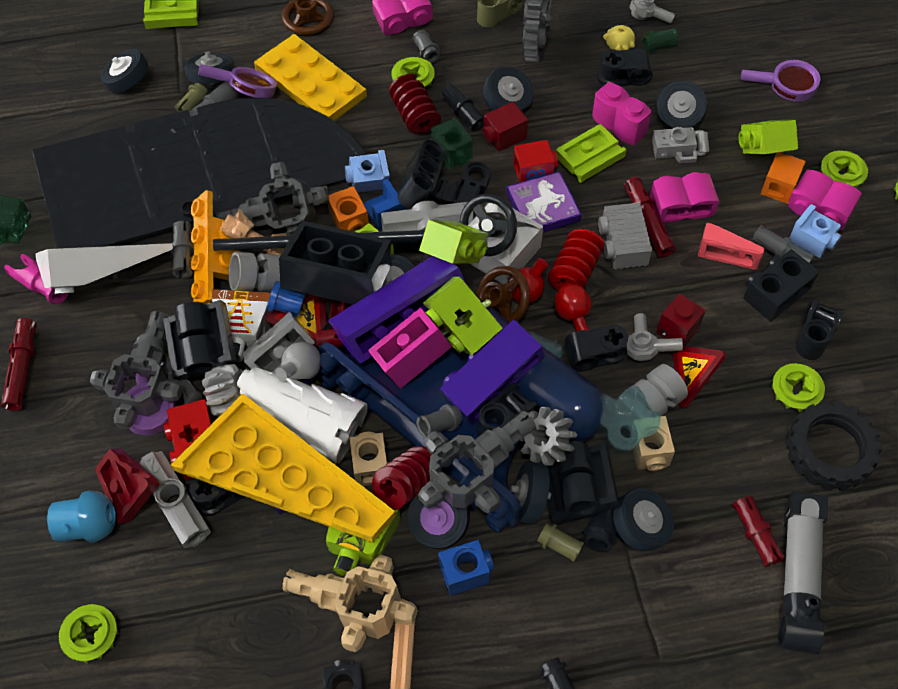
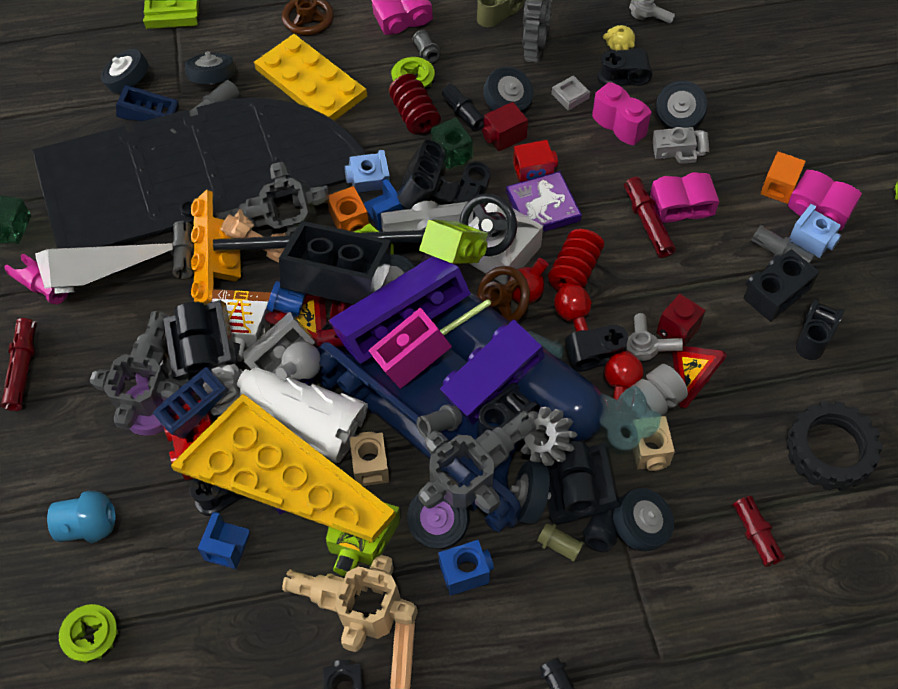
dark red wing [95,449,160,524] -> none
light grey piece [139,451,211,548] -> none
olive pin [175,83,209,112] -> none
medium lavender piece [198,64,277,98] -> none
light grey wheel [229,252,280,293] -> none
dark red piece [372,446,442,510] -> none
lime brick [423,277,503,355] -> none
lime plate [556,124,627,183] -> none
light grey brick [598,202,652,270] -> none
clear green pin [642,28,679,52] -> none
coral slope [698,223,764,270] -> none
lime brick [739,120,798,154] -> none
medium lavender piece [740,60,821,102] -> none
lime gear [771,363,825,412] -> none
piece [778,491,828,655] -> none
lime gear [819,151,868,188] -> none
none -> dark blue slope [116,85,179,121]
none -> dark blue slope [153,367,229,439]
none -> blue panel [198,512,250,569]
none -> light grey tile [551,75,590,110]
none -> red piece [604,351,644,405]

